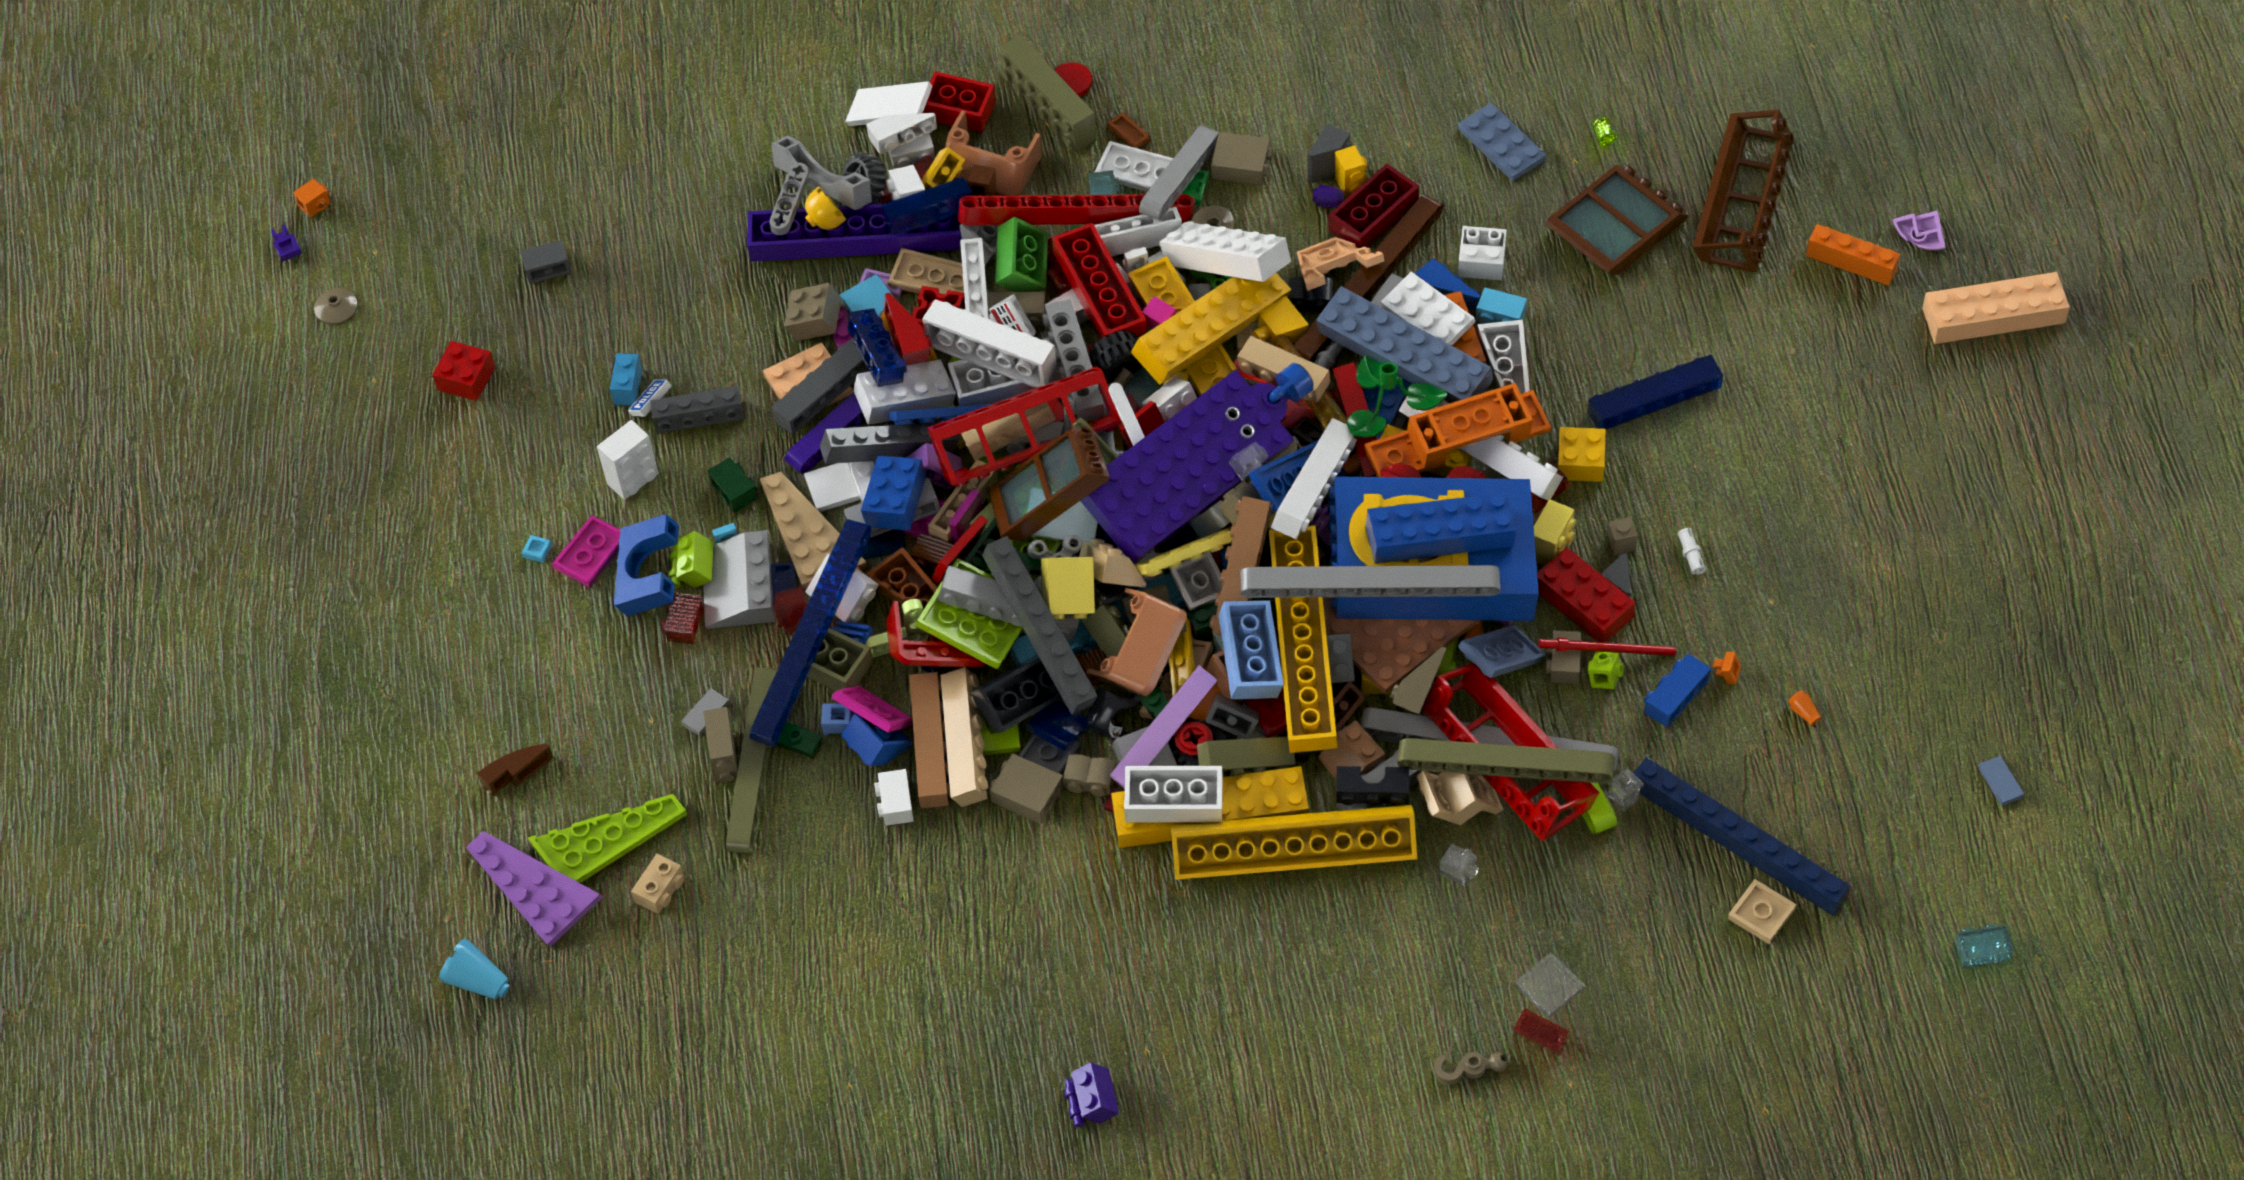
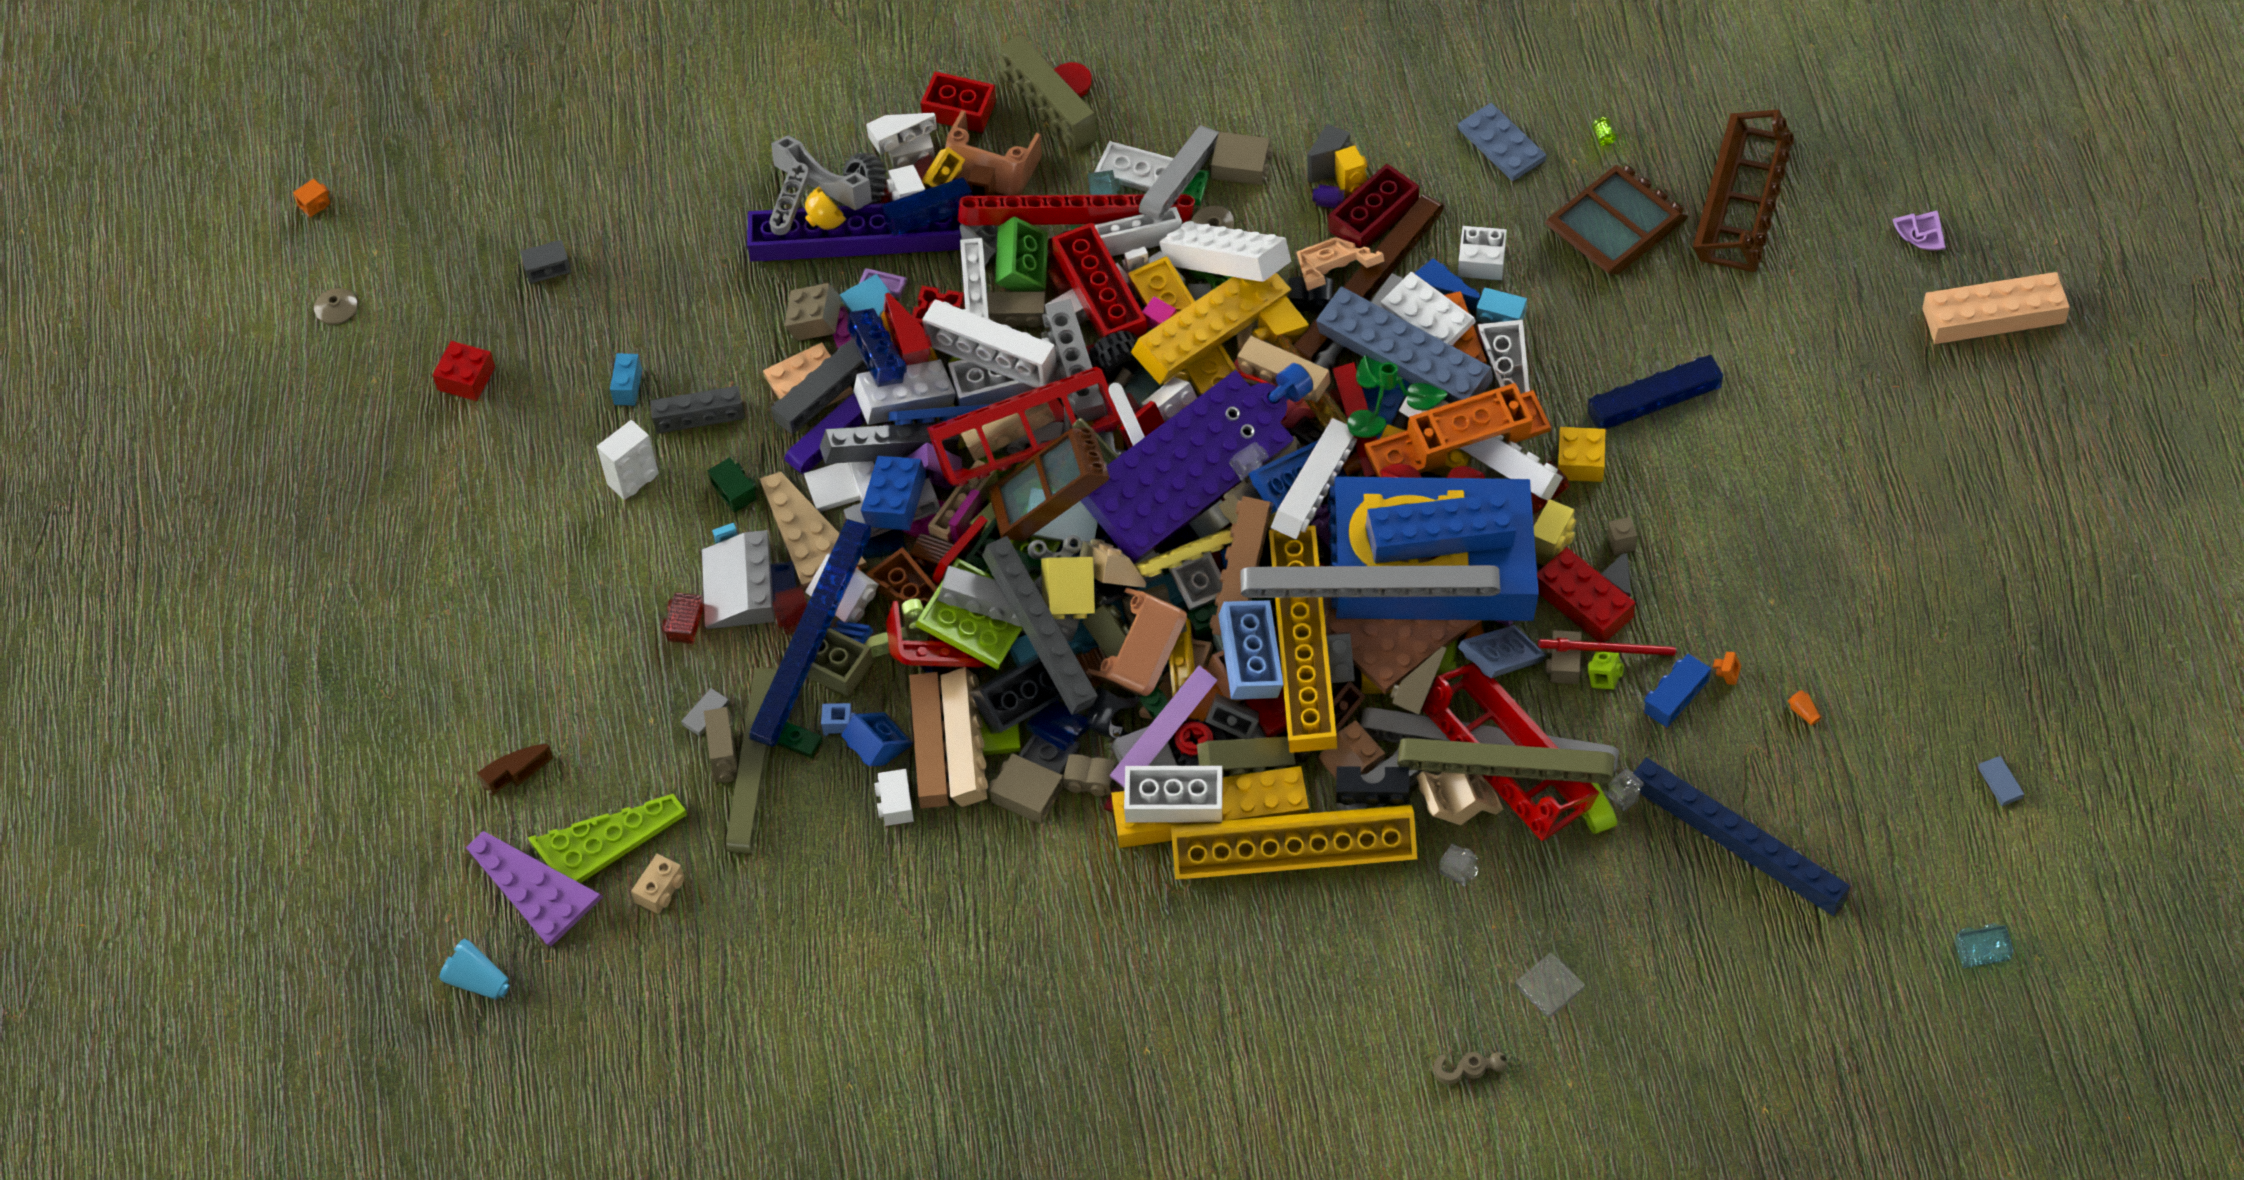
dark purple plate [271,225,302,262] -> none
medium azure tile [522,535,553,563] -> none
dark pink tile [552,515,621,588] -> none
blue arch [614,514,679,616] -> none
tile [628,380,672,417] -> none
lime brick [669,531,714,588] -> none
dark pink tile [832,685,913,733] -> none
white tile [845,81,933,126] -> none
tan tile [888,248,964,294] -> none
white slope [988,294,1036,337] -> none
dark purple brick [1064,1062,1119,1127] -> none
dark orange tile [1107,112,1151,149] -> none
clear red brick [1513,1008,1570,1056] -> none
white pin [1678,528,1706,575] -> none
tan plate [1728,879,1797,944] -> none
orange brick [1806,224,1900,286] -> none

